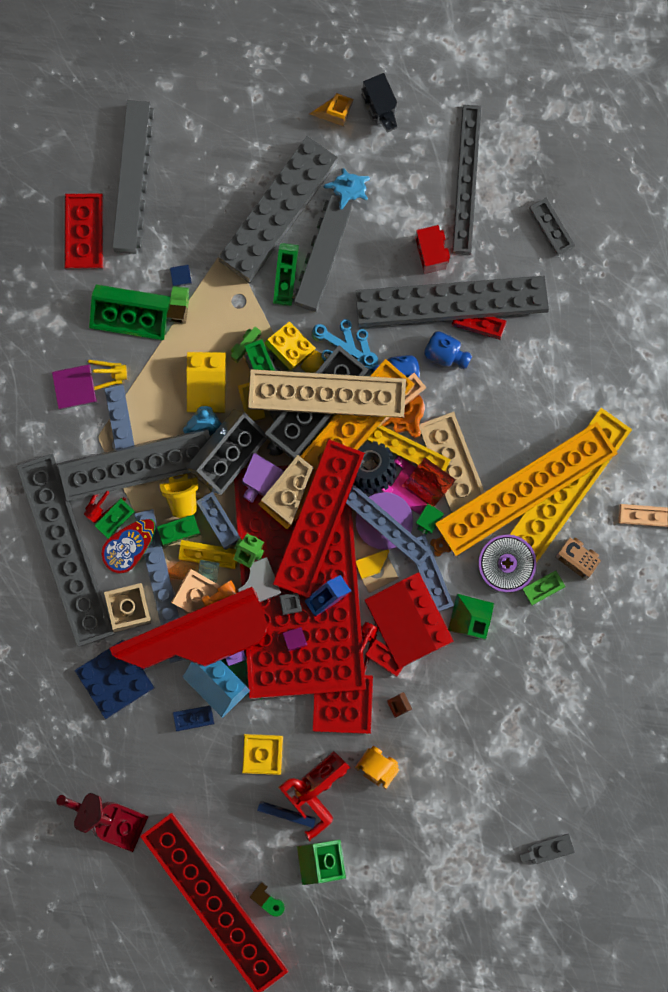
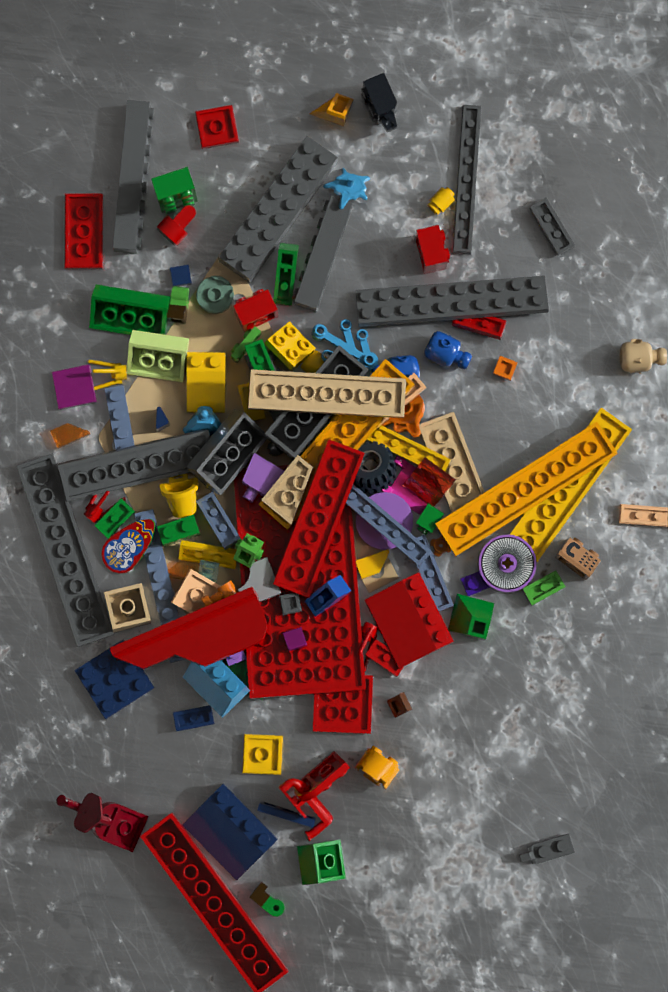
none -> clear orange tile [50,423,91,449]
none -> yellowish green slope [127,330,189,382]
none -> green brick [151,167,198,214]
none -> red piece [156,205,196,246]
none -> dark blue slope [156,407,170,432]
none -> dark blue slope [183,784,278,881]
none -> red tile [195,105,239,149]
none -> sand green tile [196,276,234,314]
none -> red brick [233,289,278,333]
none -> yellow brick [427,187,455,215]
none -> dark purple plate [460,571,491,596]
none -> orange plate [493,356,518,381]
none -> tan piece [620,339,667,374]

